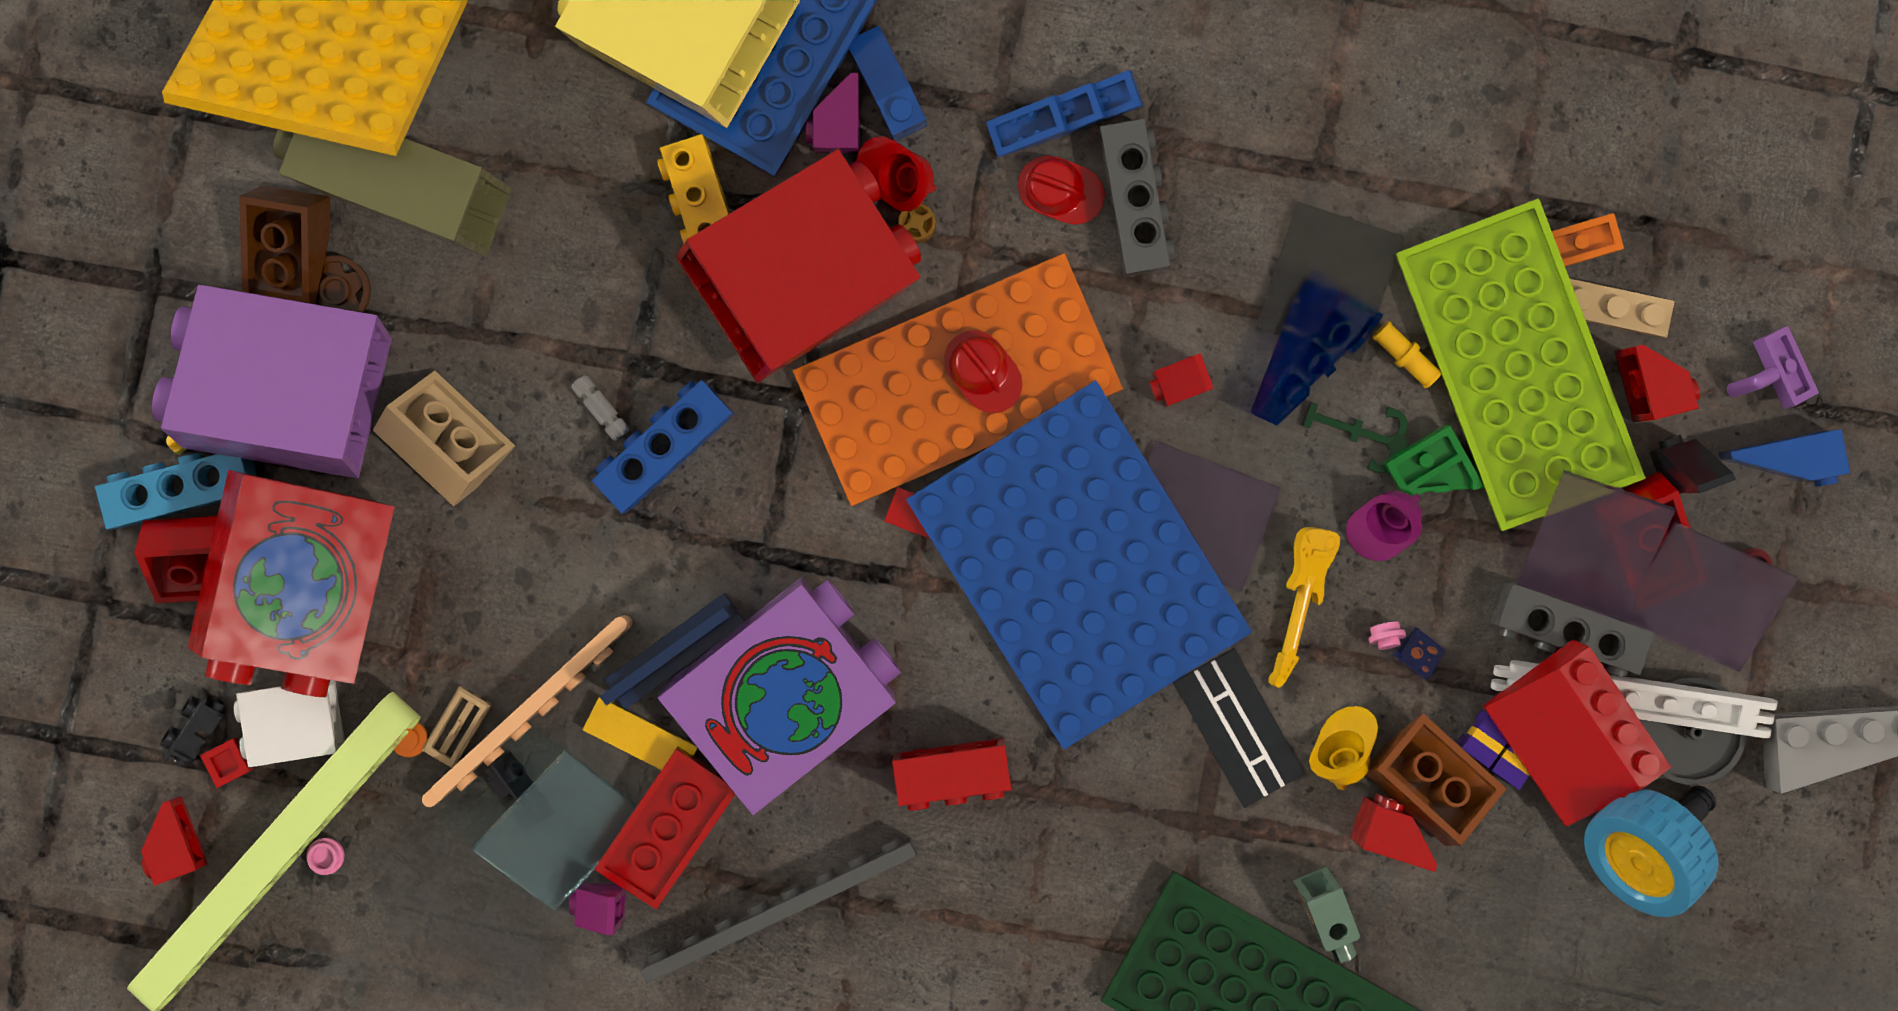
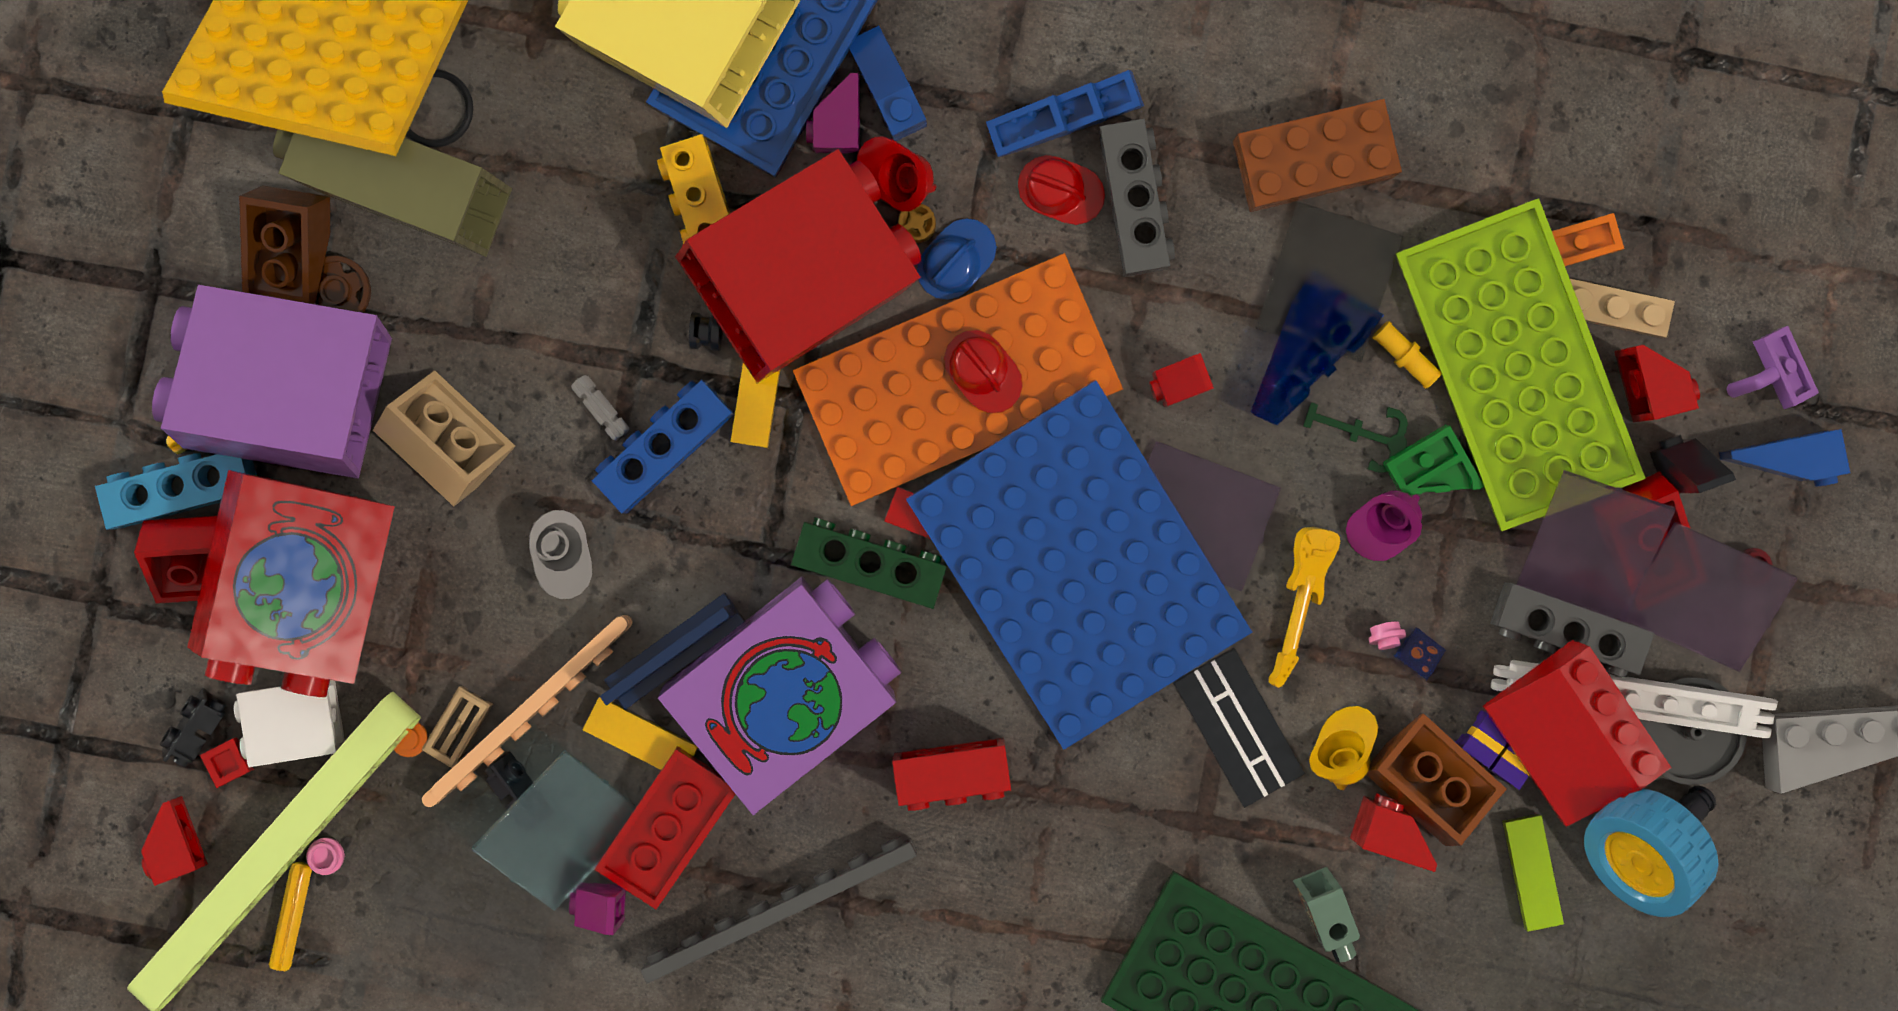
none -> yellow axle [269,862,312,971]
none -> black tyre [406,70,474,148]
none -> light grey piece [528,510,592,599]
none -> black wheel [689,312,723,351]
none -> yellow tile [730,363,781,448]
none -> dark green brick [791,517,947,609]
none -> blue piece [917,219,997,300]
none -> dark orange brick [1233,99,1402,212]
none -> lime tile [1502,814,1564,932]

